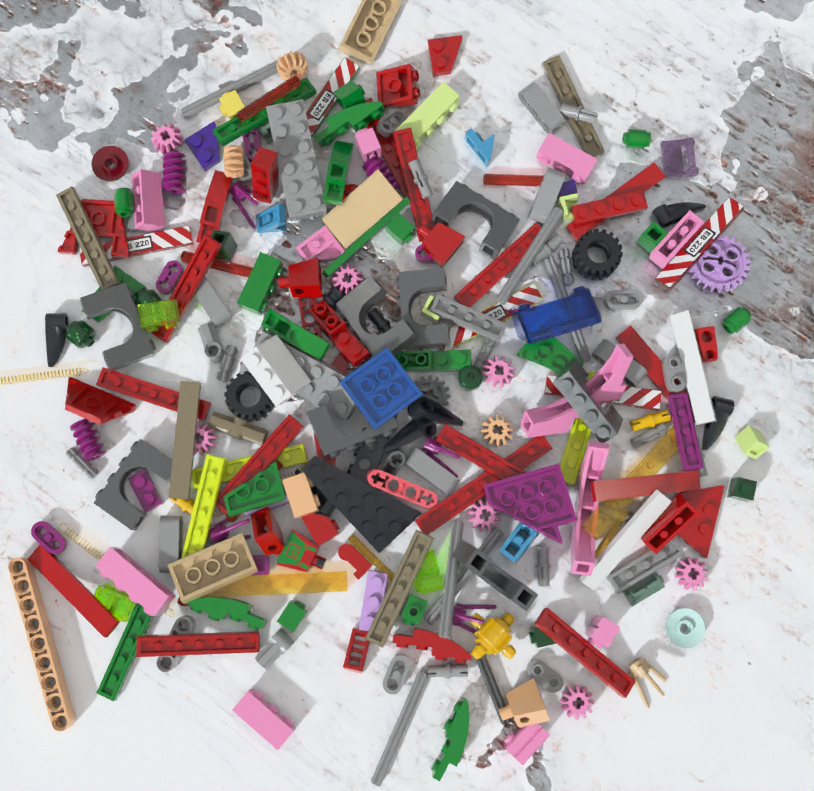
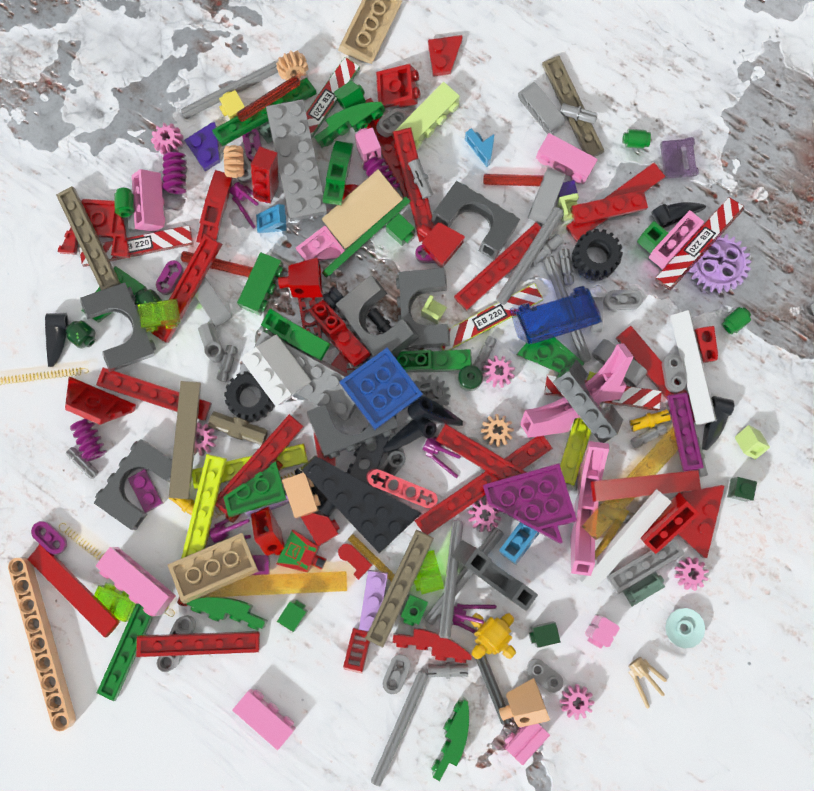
dark red dish [91,146,129,182] -> none
light grey beam [158,516,183,573] -> none
dark green brick [211,230,238,261] -> none
light grey piece [255,628,295,670] -> none
bright pink gear [332,264,364,295] -> none
light grey beam [404,447,460,496] -> none
light grey plate [430,294,507,343] -> none
red plate [534,608,636,698] -> none
light grey axle [535,547,551,587] -> none

